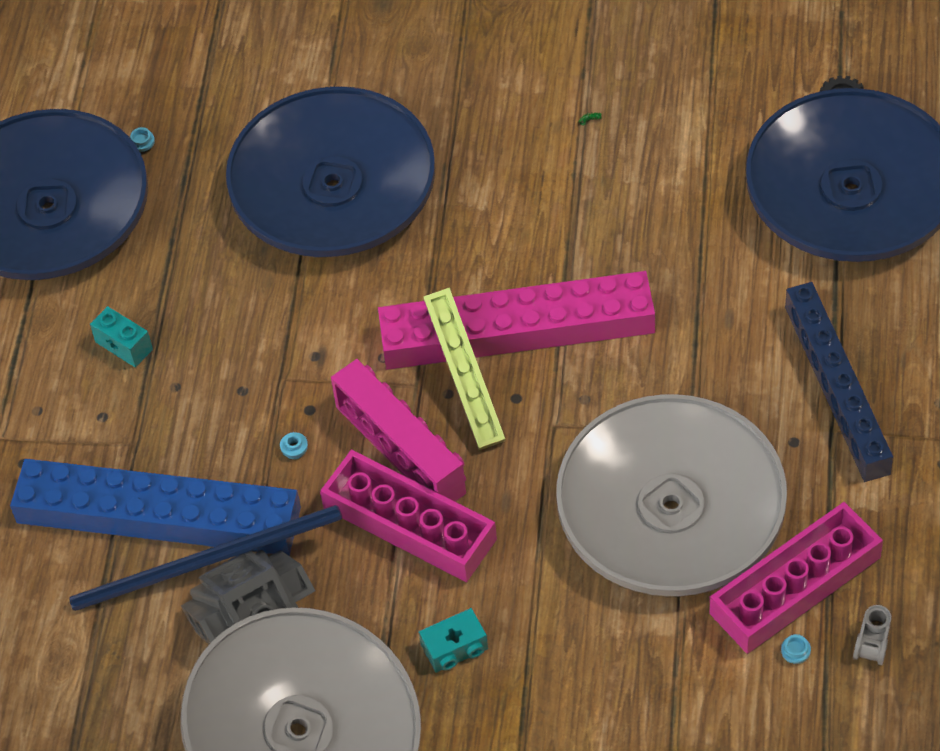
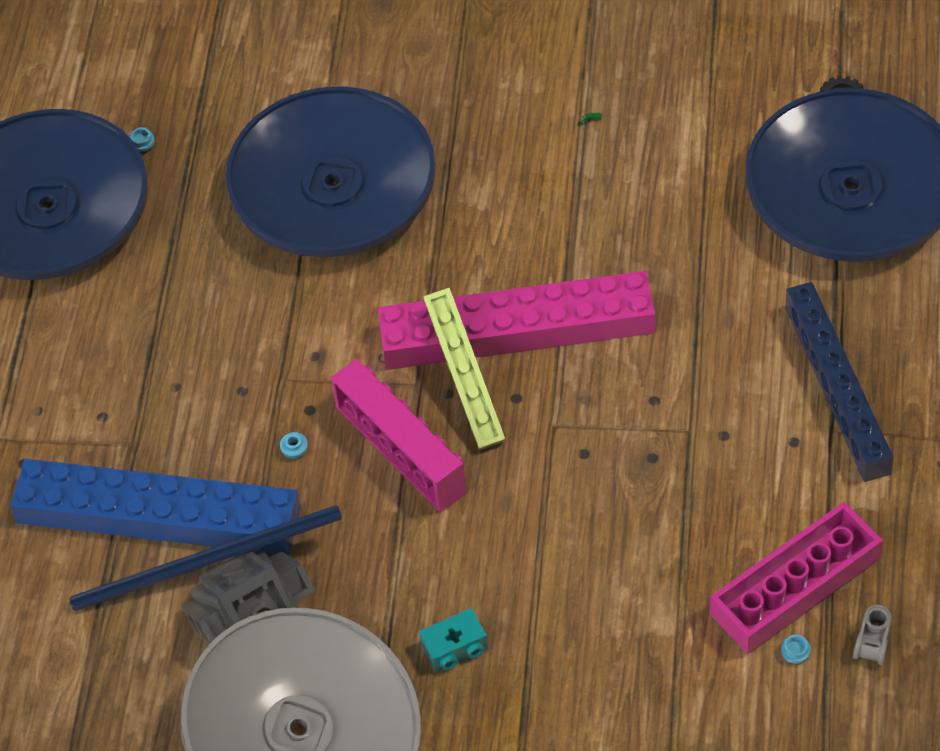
teal brick [90,306,153,368] -> none
dark pink brick [320,449,497,583] -> none
light grey dish [557,394,787,596] -> none

